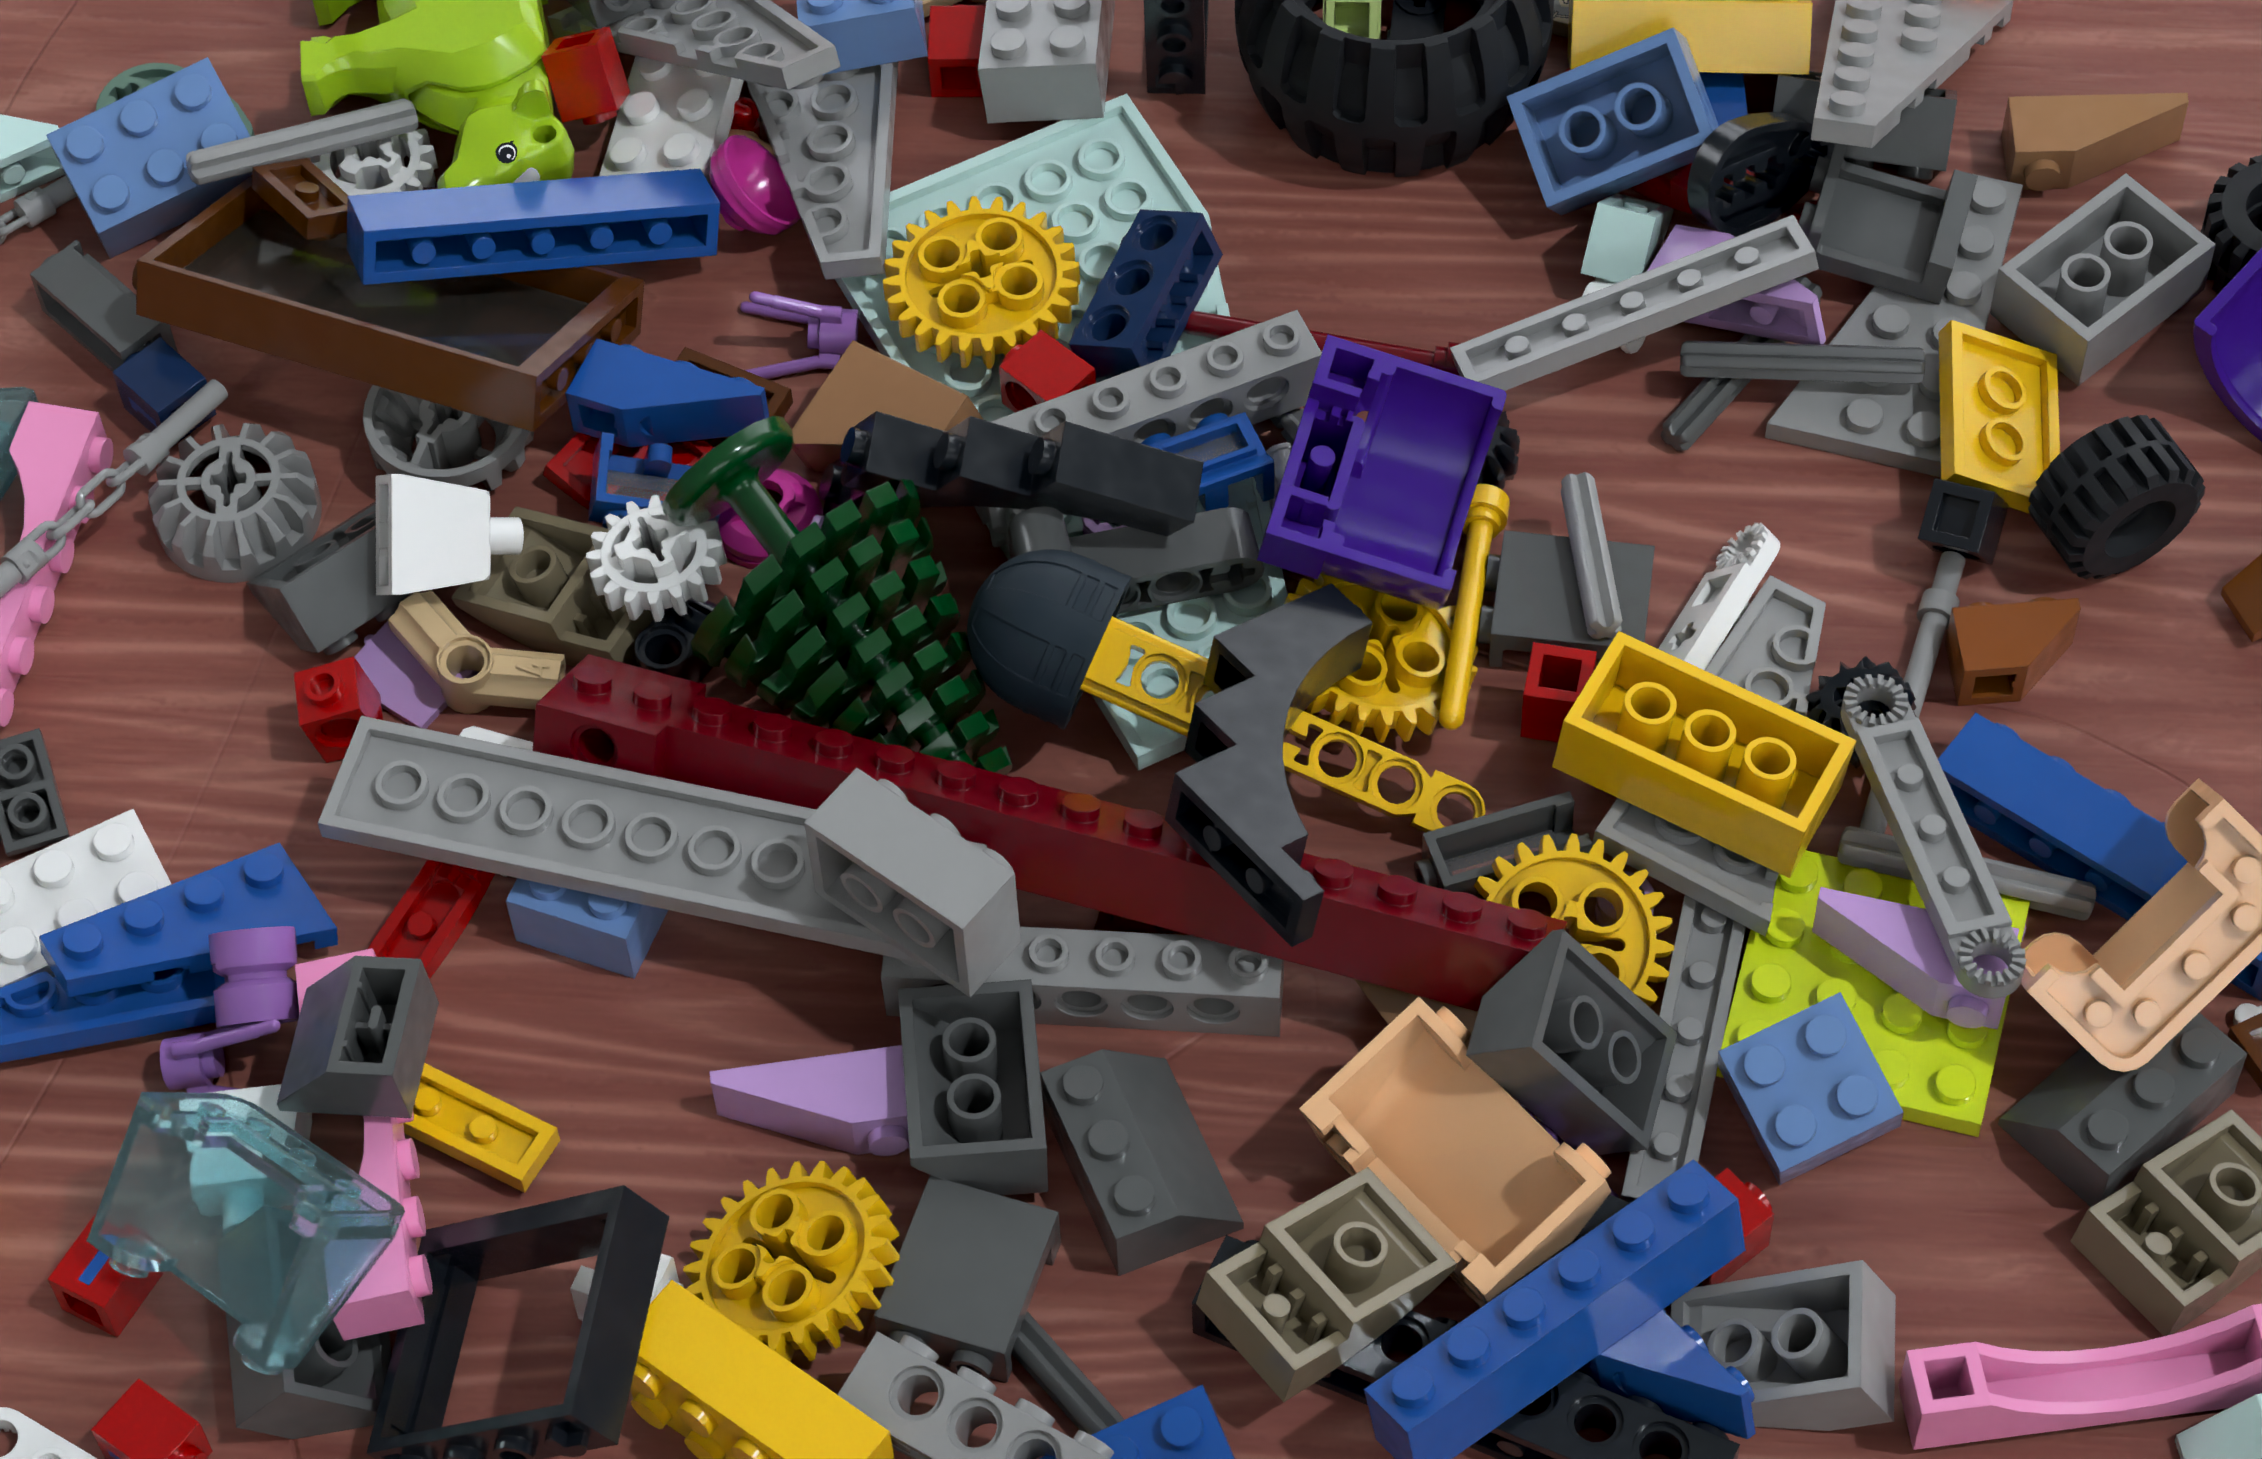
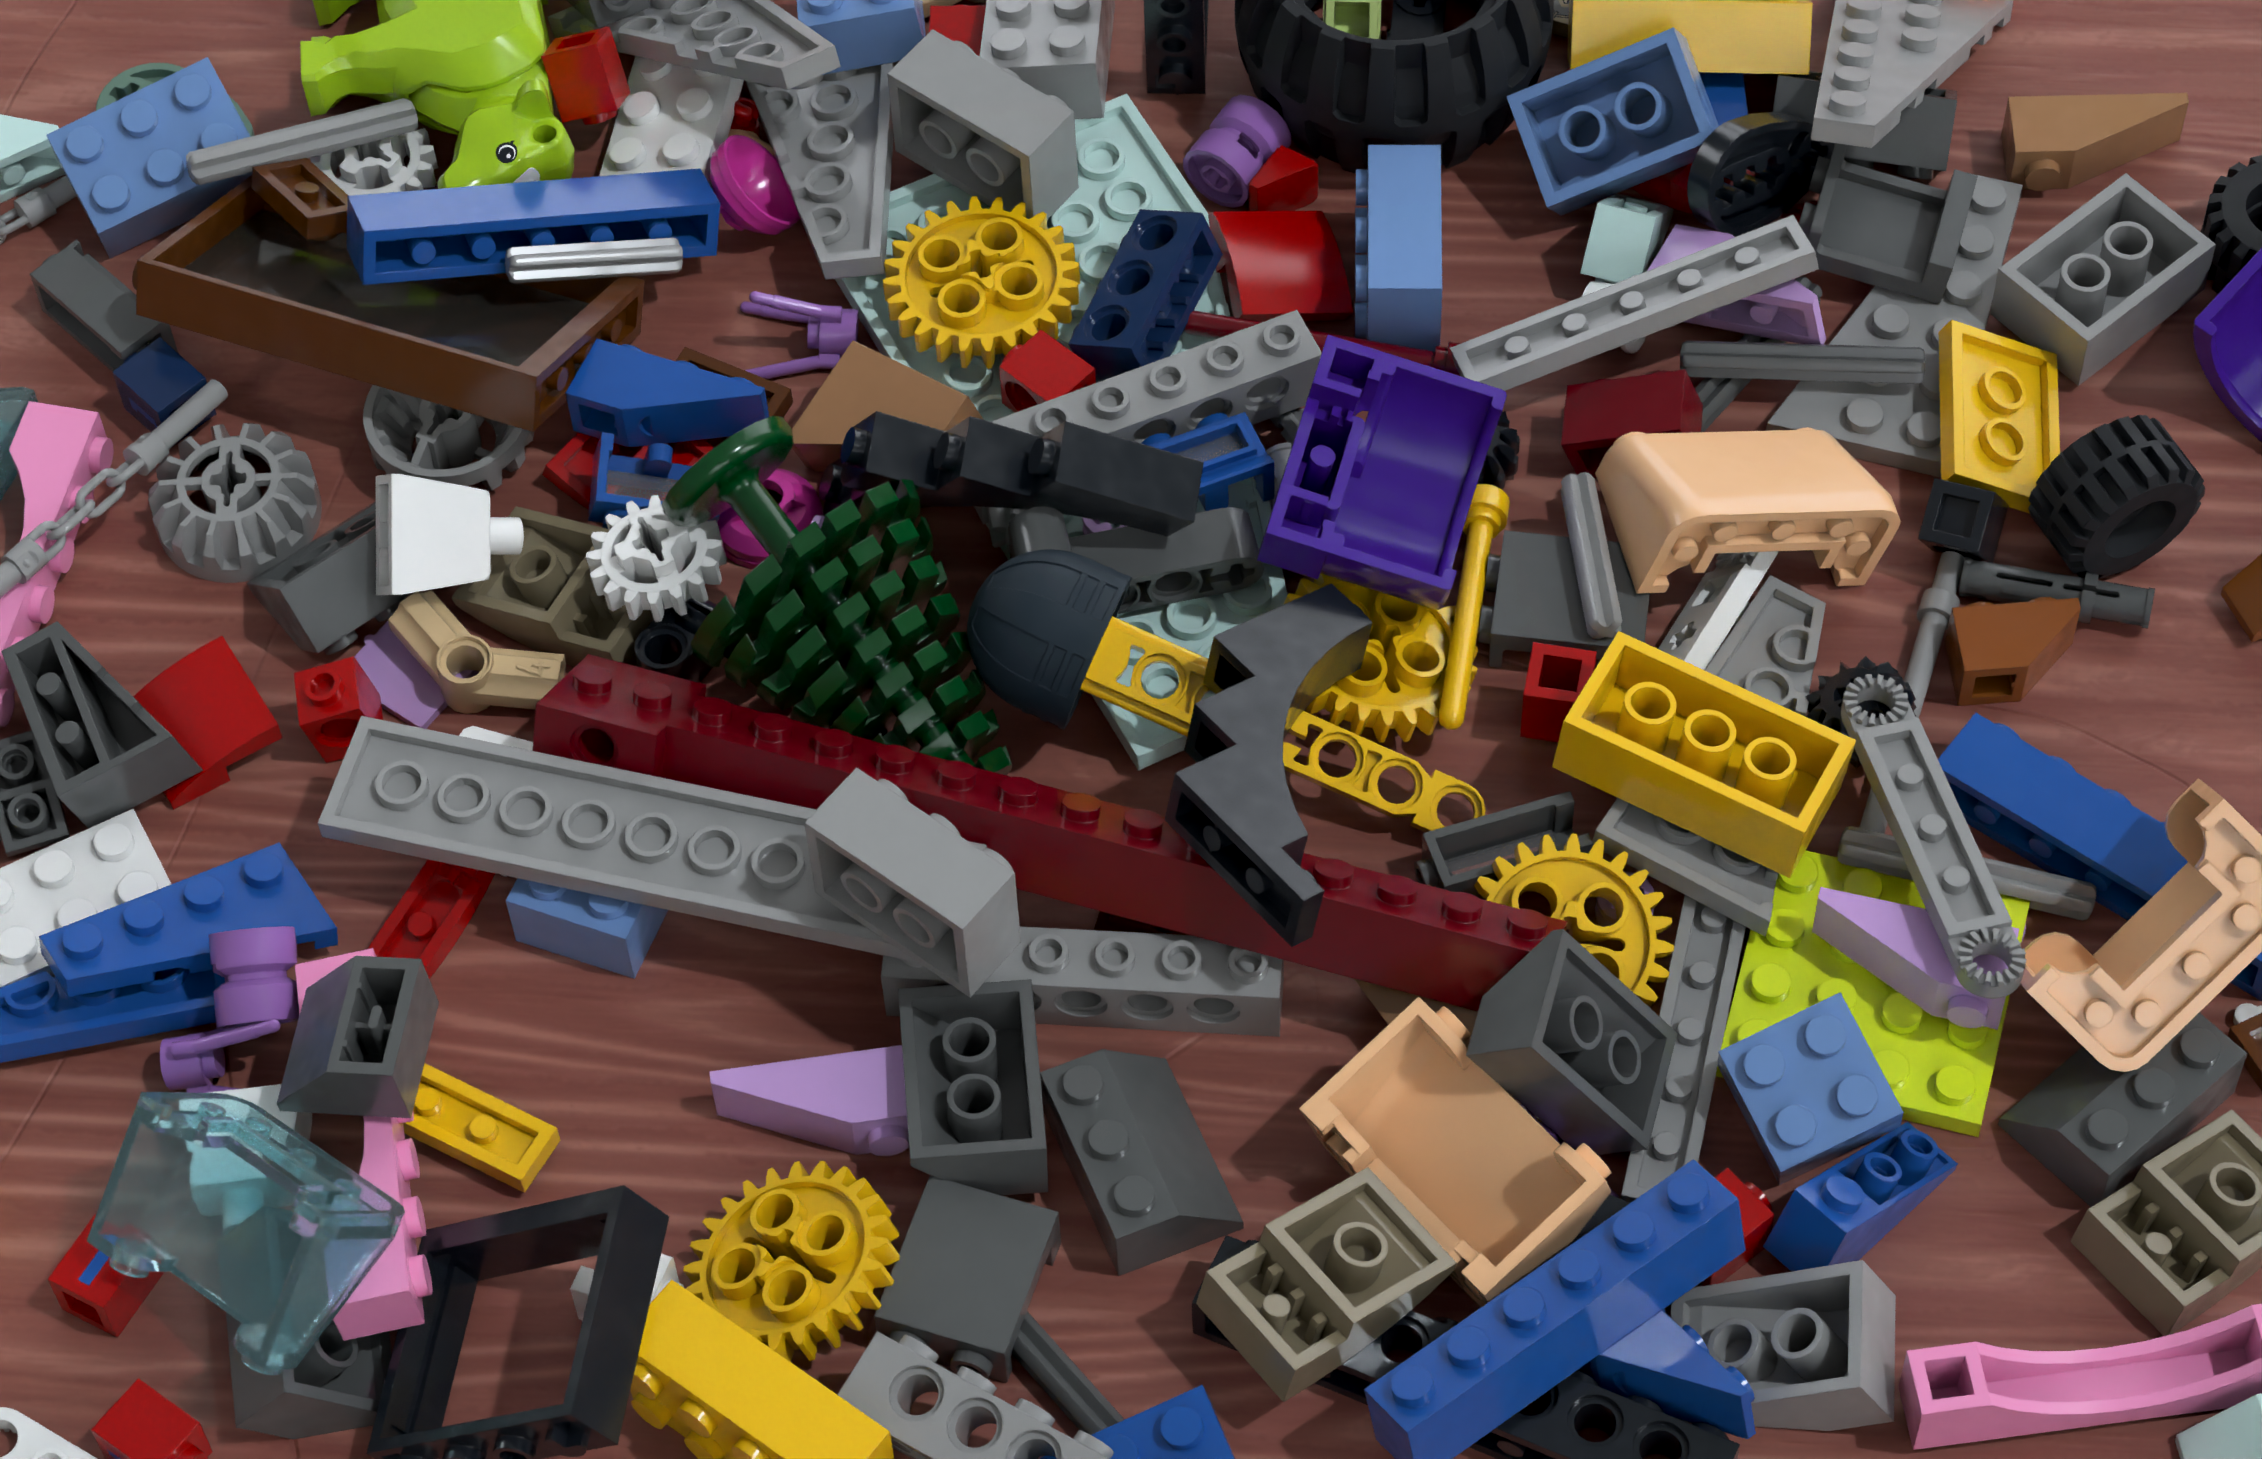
none -> dark grey wedge [1,621,203,828]
none -> red slope [133,636,283,810]
none -> light grey axle [505,237,683,283]
none -> light grey brick [887,29,1079,220]
none -> medium lavender wheel [1183,95,1291,208]
none -> red slope [1208,211,1353,322]
none -> red slope [1249,145,1318,211]
none -> medium blue brick [1355,145,1442,351]
none -> dark red brick [1561,369,1703,479]
none -> light nougat windscreen [1595,427,1901,594]
none -> blue slope [1763,1121,1958,1271]
none -> dark grey pin [1959,557,2155,629]

